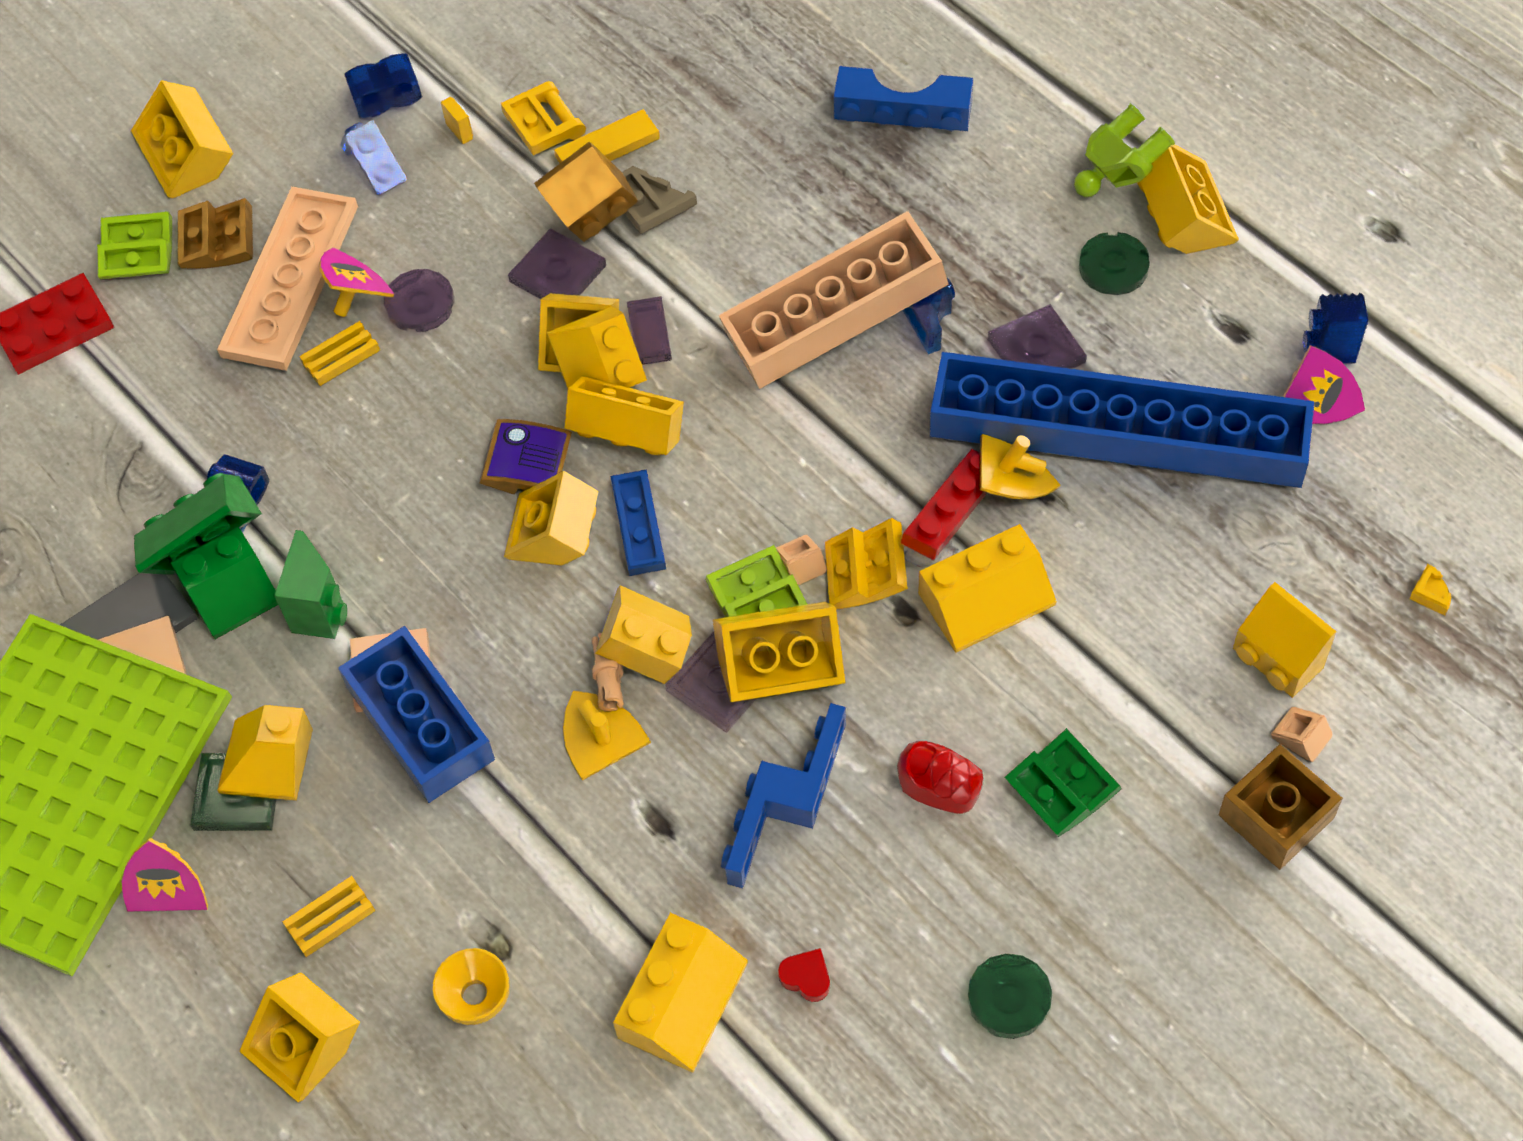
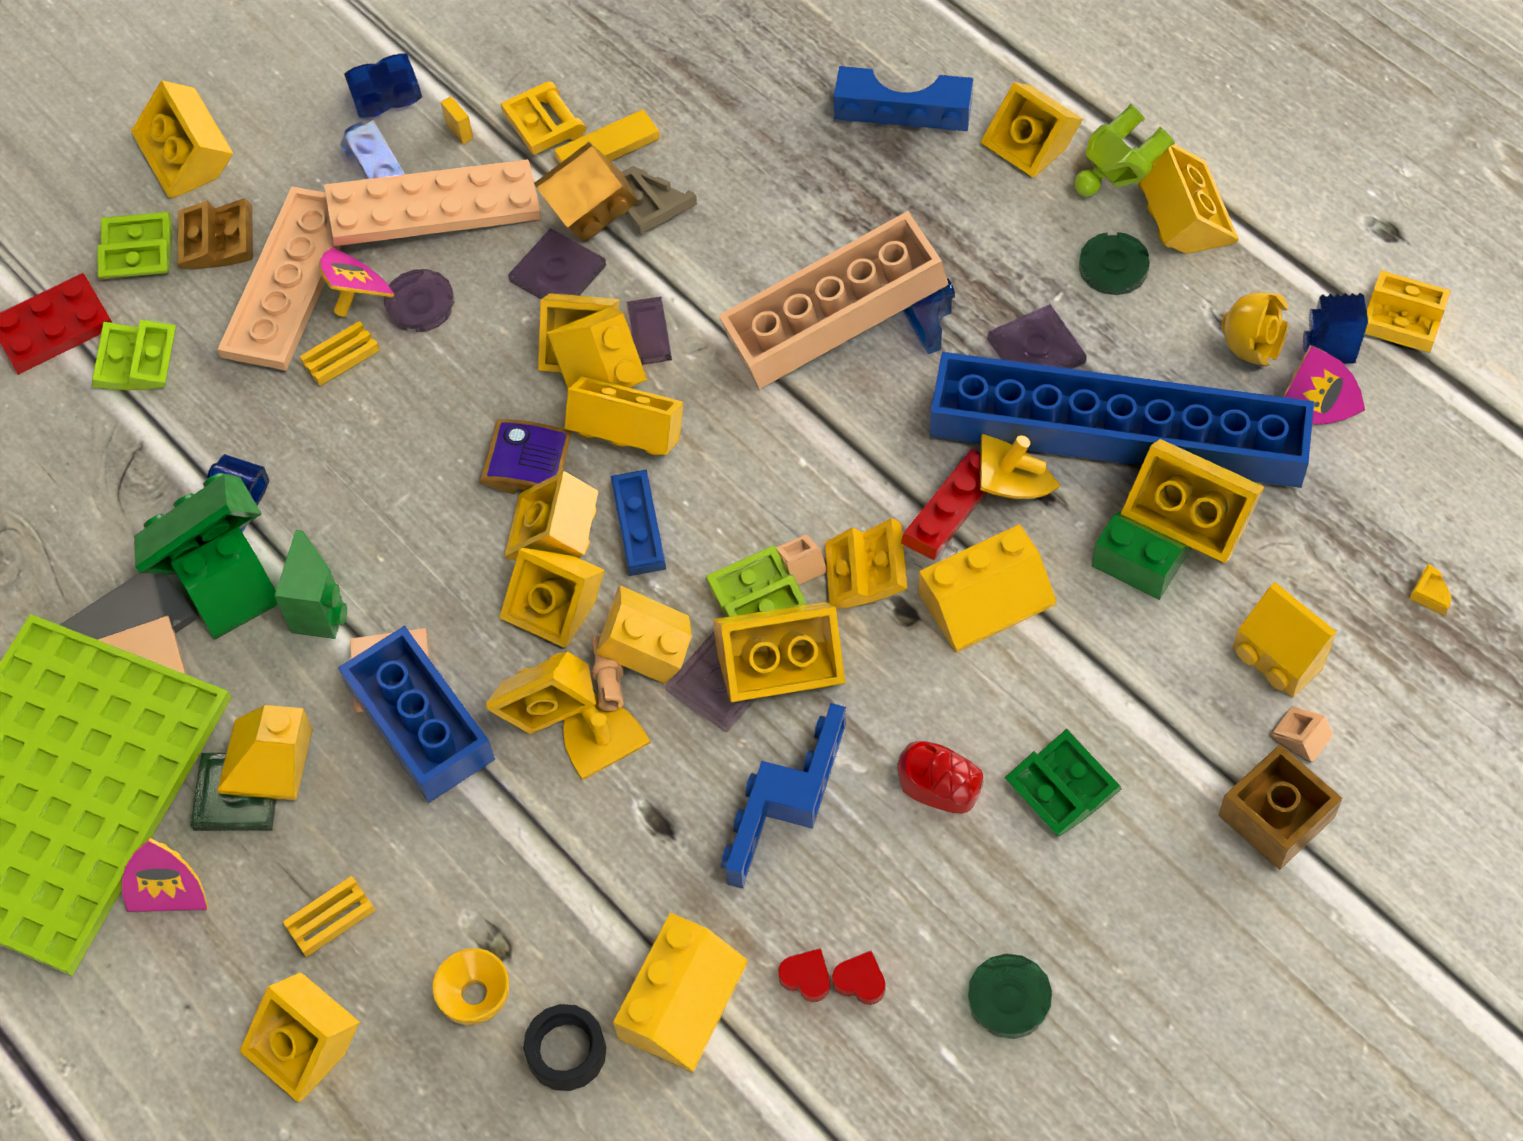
none -> lime slope [92,319,176,390]
none -> light nougat plate [324,159,540,246]
none -> yellow slope [486,651,596,735]
none -> yellow slope [499,548,605,648]
none -> black tyre [523,1004,607,1091]
none -> red tile [832,950,886,1005]
none -> yellow slope [980,82,1083,177]
none -> green slope [1092,510,1192,600]
none -> yellow brick [1121,439,1265,563]
none -> yellow cylinder [1221,292,1288,366]
none -> yellow slope [1359,270,1451,353]

